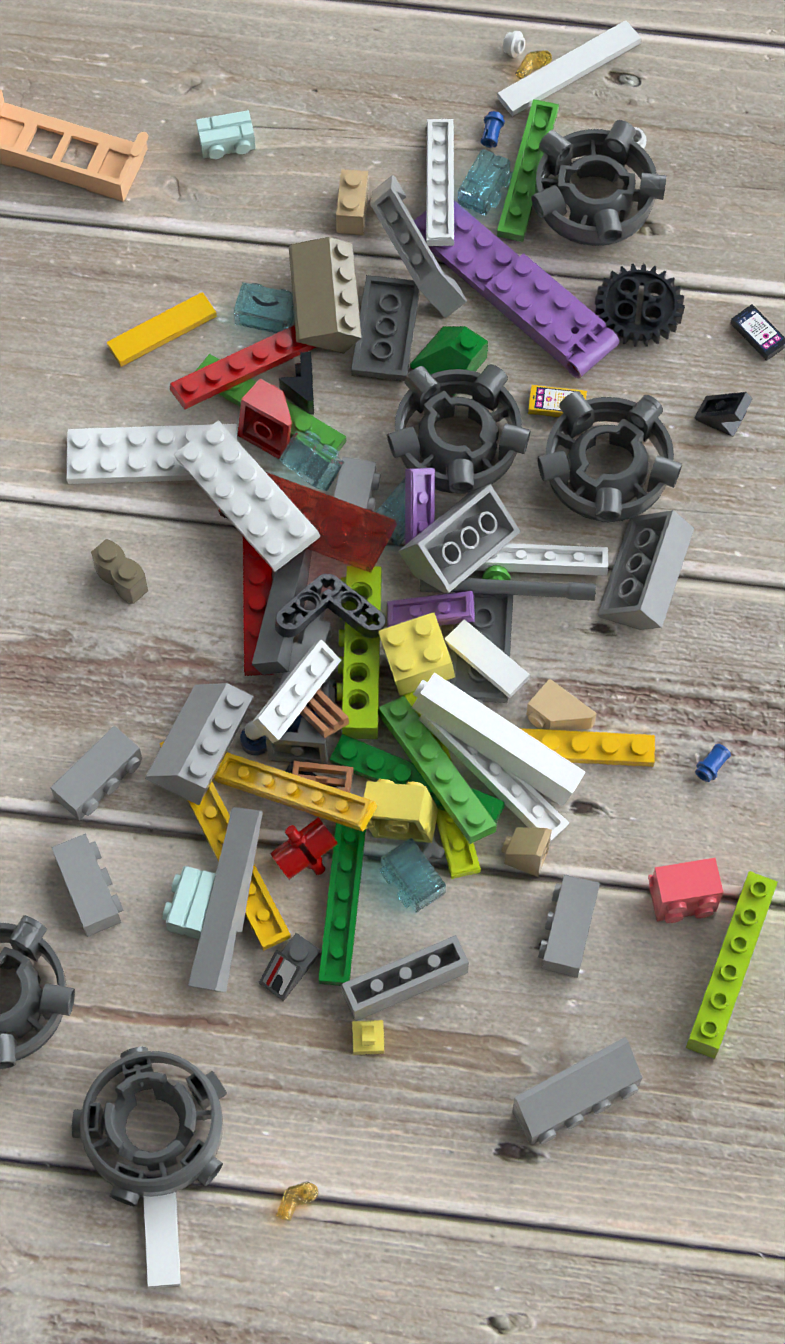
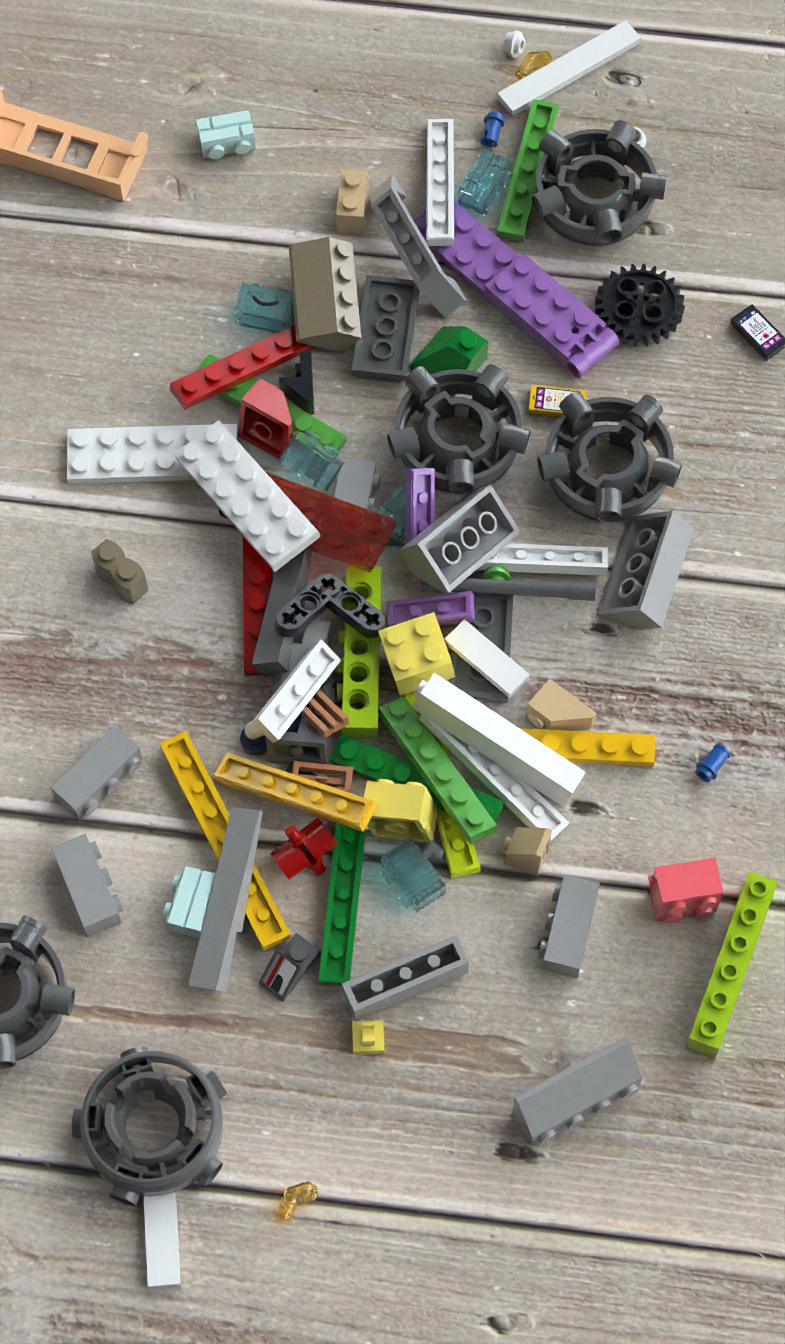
yellow tile [107,292,217,367] -> none
light grey slope [145,683,254,805] -> none
black slope [694,392,753,436] -> none

